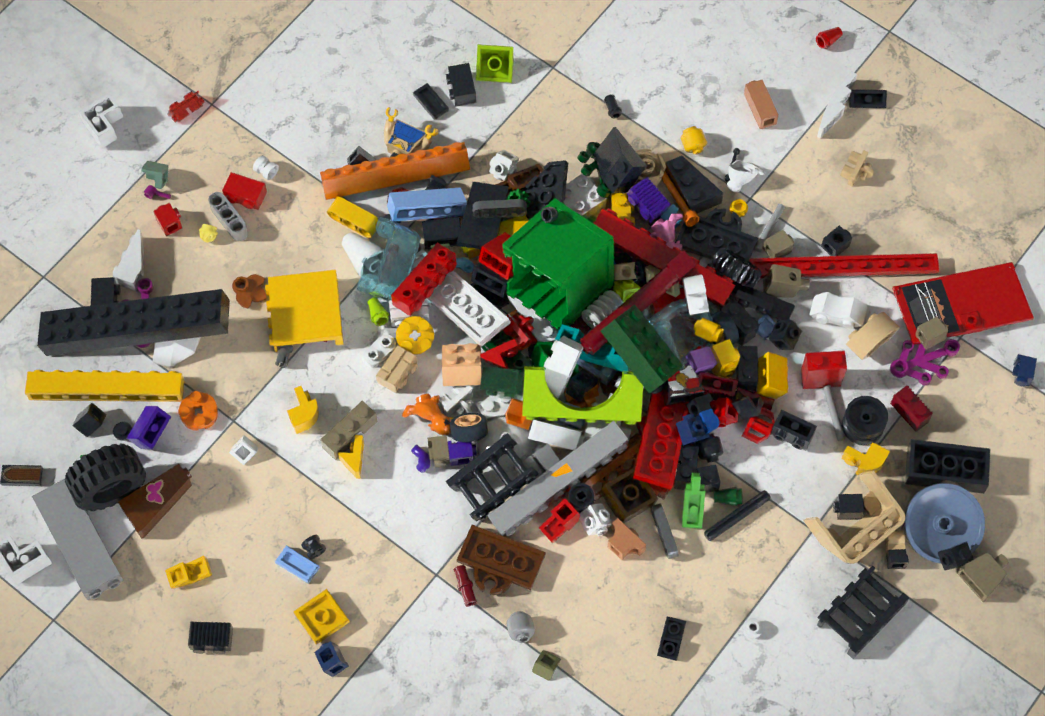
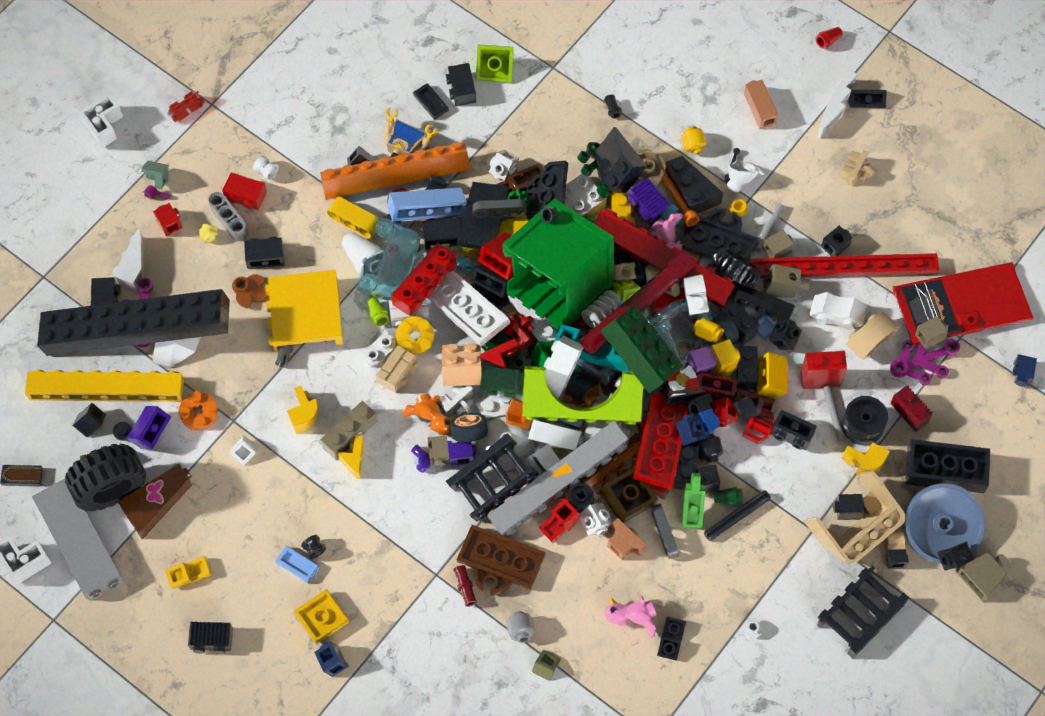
none -> black brick [244,237,285,269]
none -> bright pink animal [605,595,657,638]

